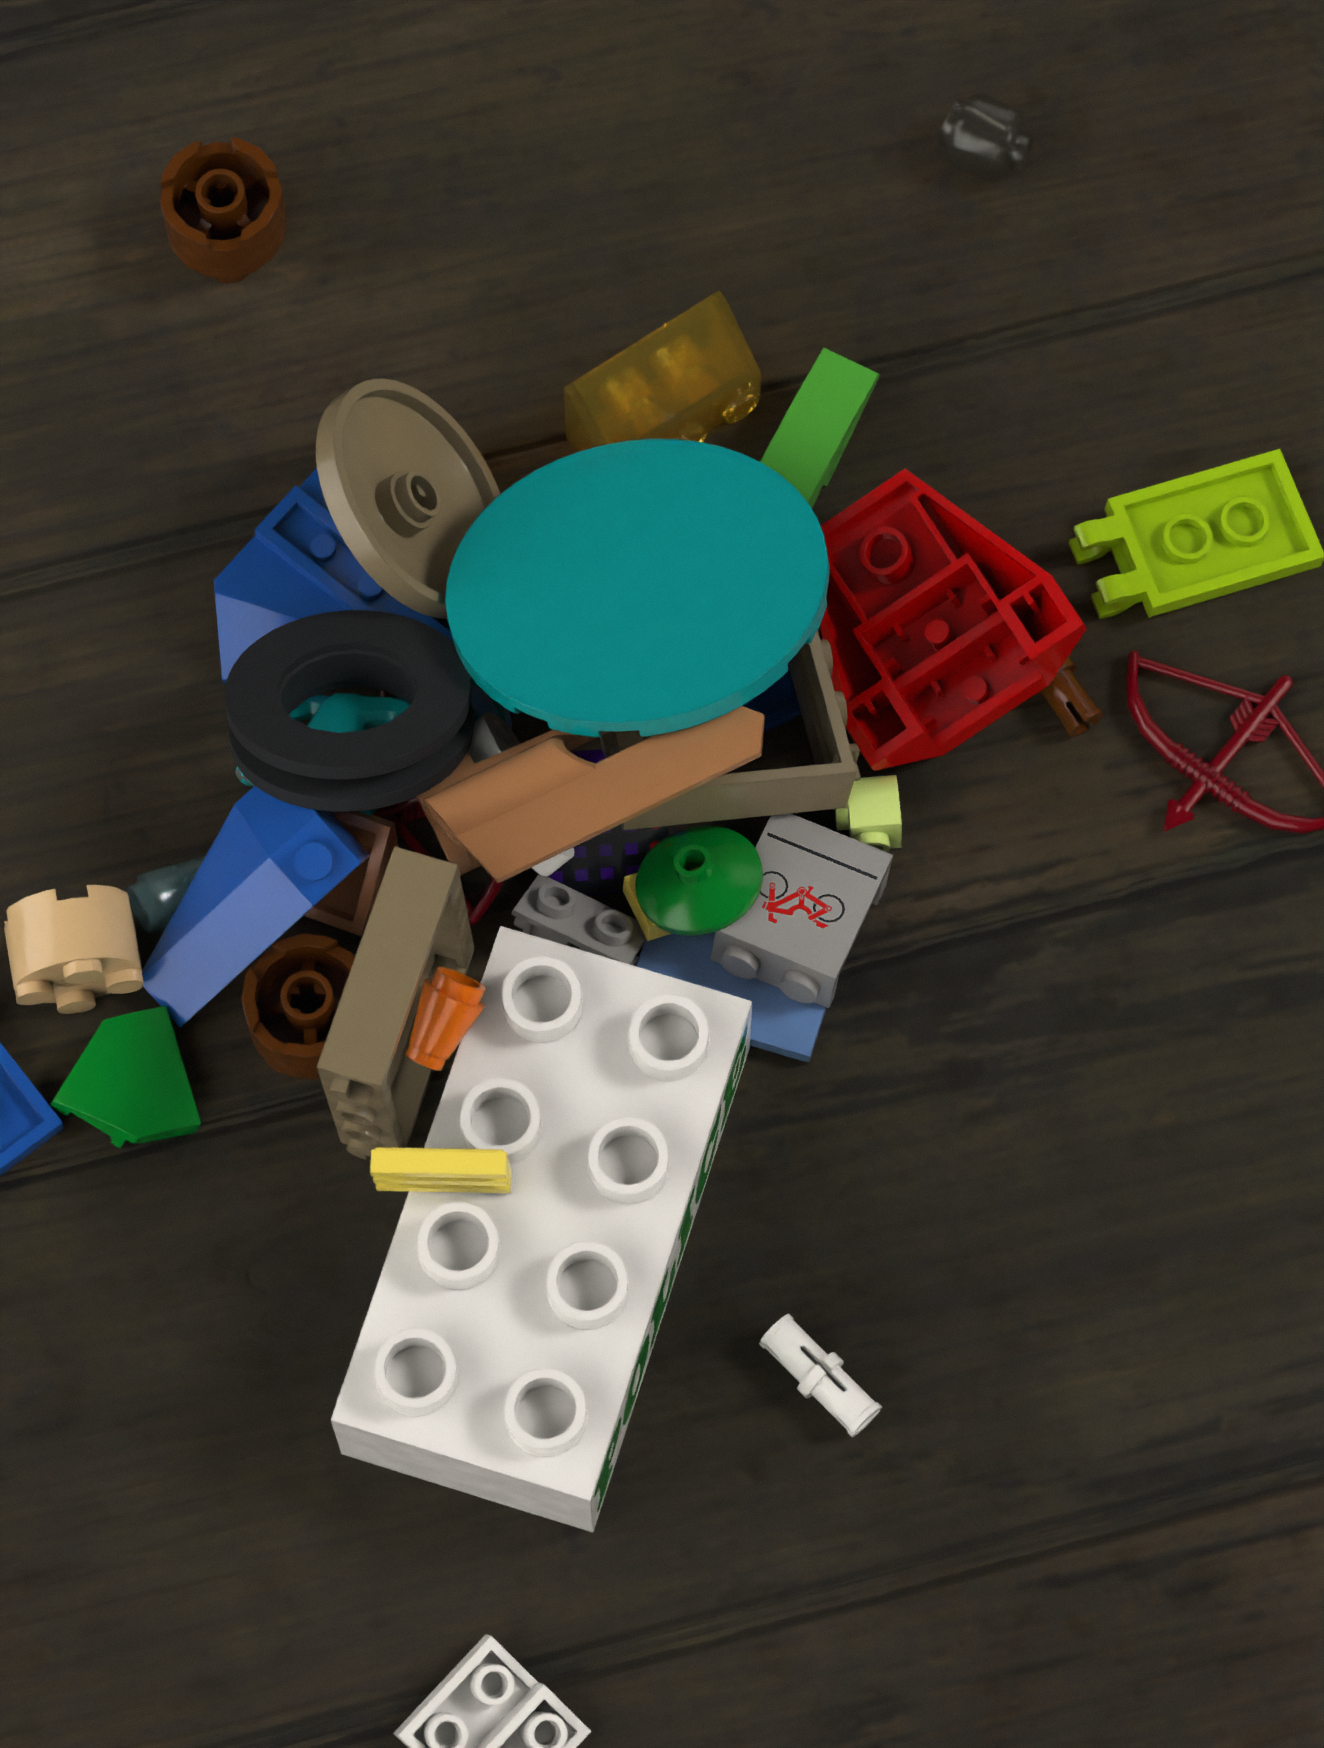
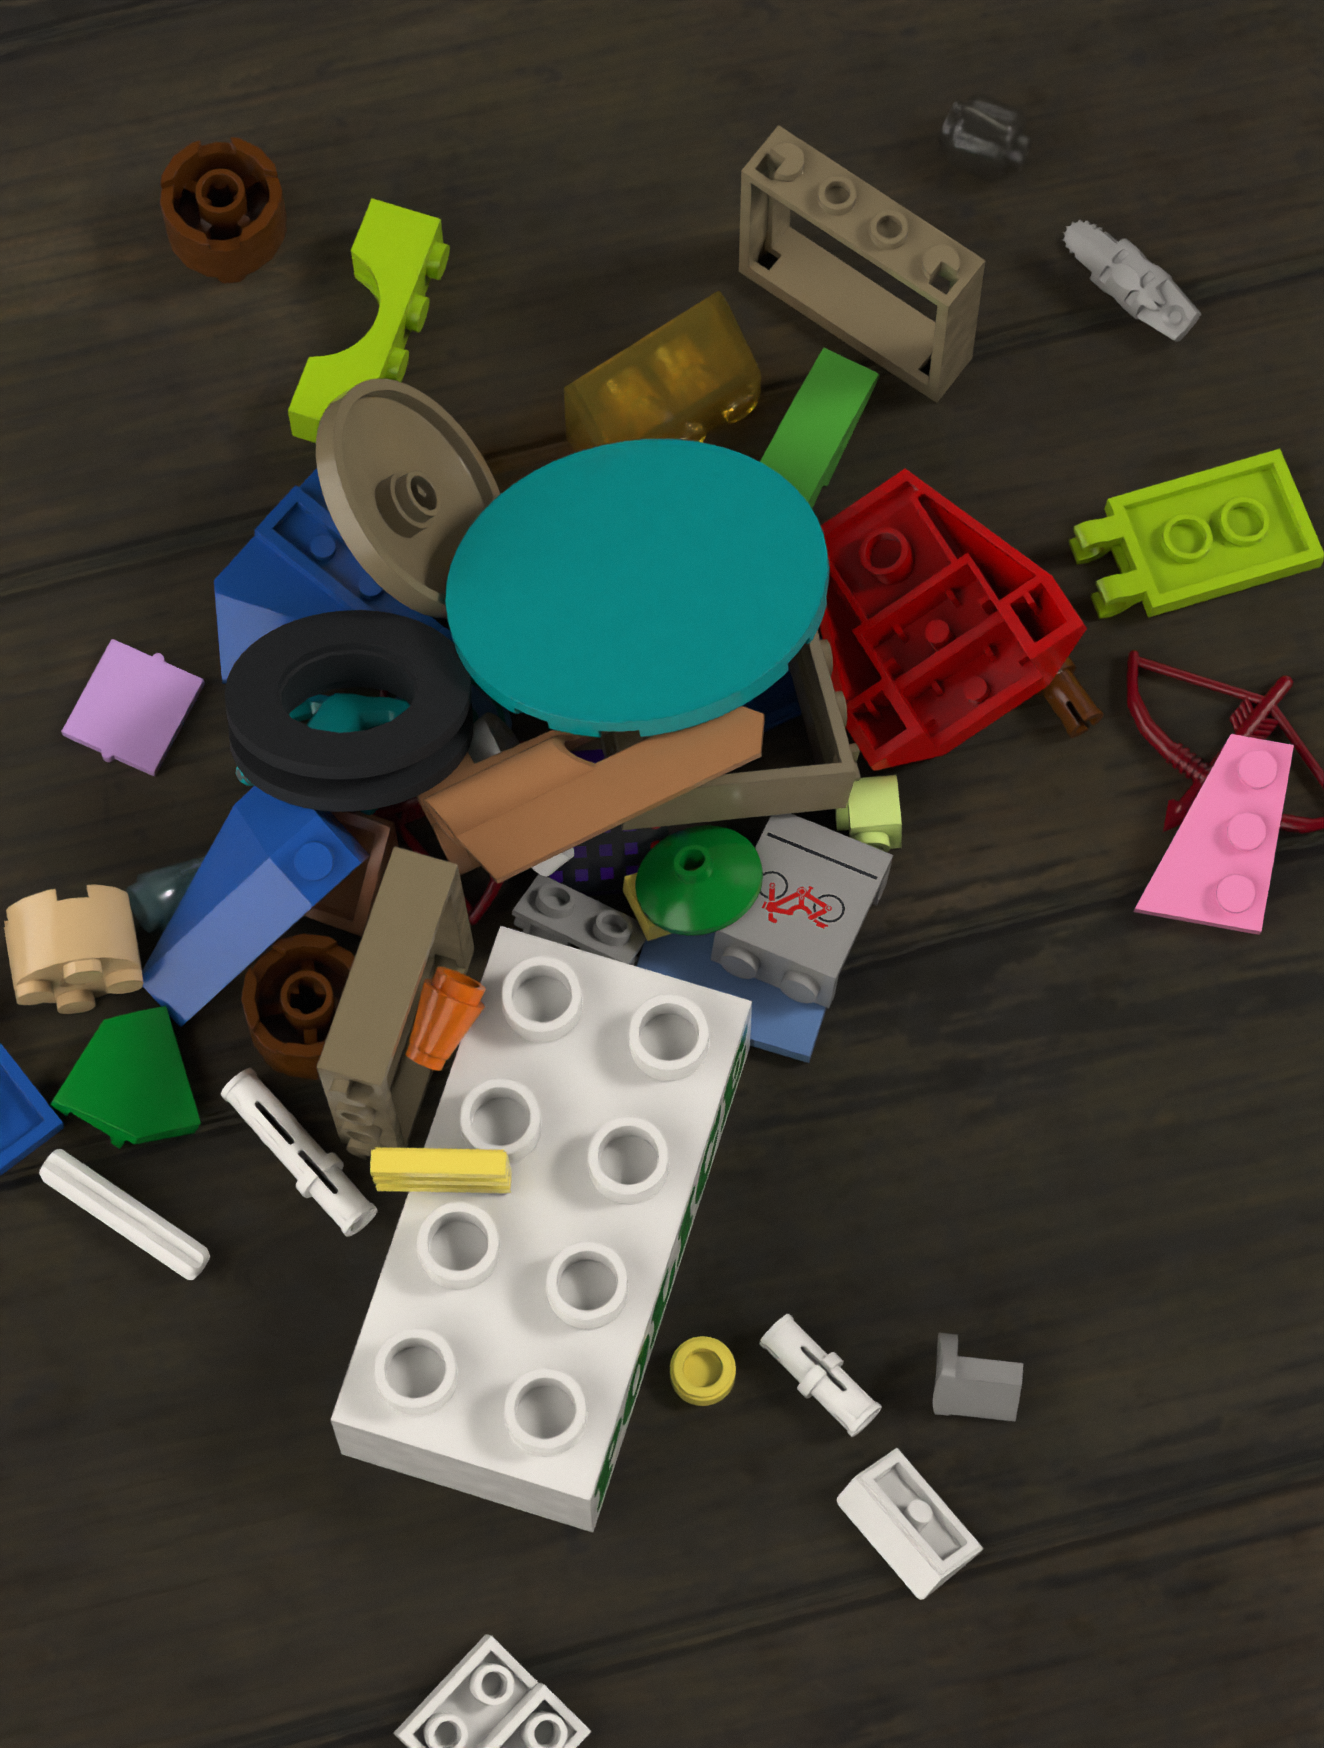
none -> white axle [39,1149,210,1280]
none -> lavender piece [61,639,205,777]
none -> white pin [221,1068,378,1237]
none -> lime arch [288,198,450,443]
none -> light yellow tile [670,1336,736,1406]
none -> dark tan window [739,125,985,403]
none -> white slope [837,1448,984,1600]
none -> light grey tile [933,1333,1023,1422]
none -> light grey hinge [1063,220,1201,342]
none -> bright pink wing [1134,734,1294,935]

